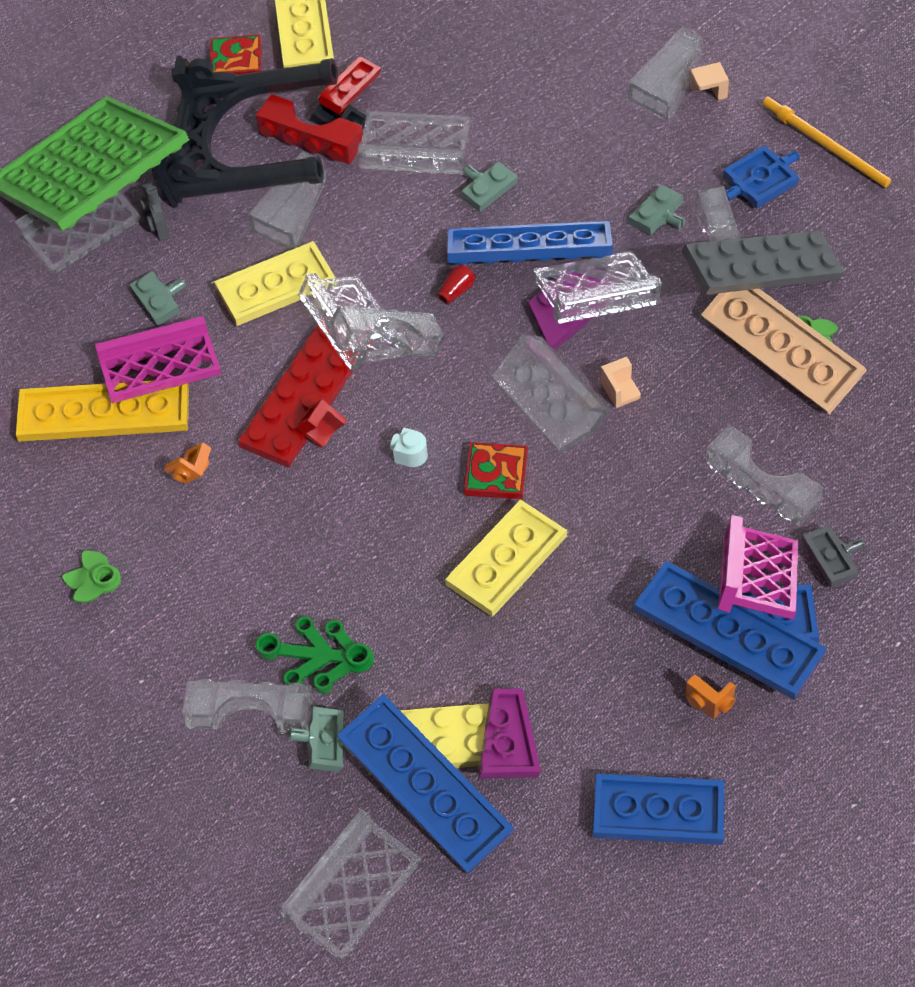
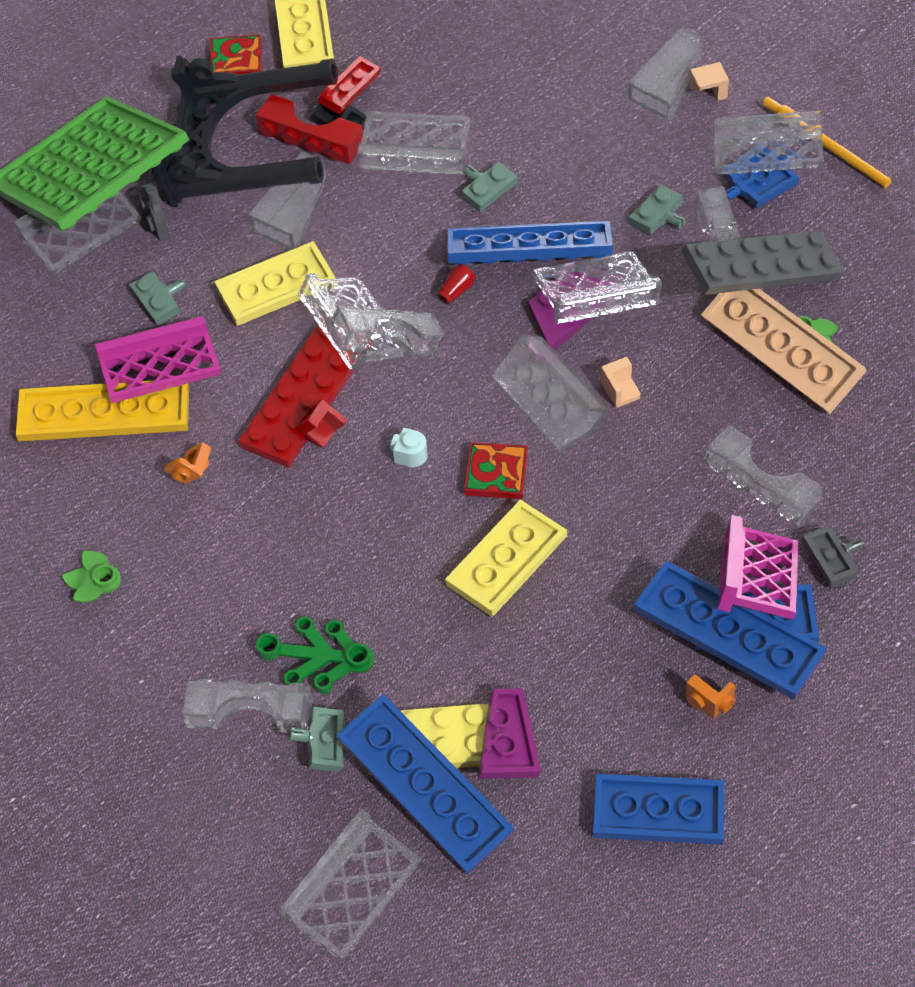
none -> clear fence [714,110,824,175]

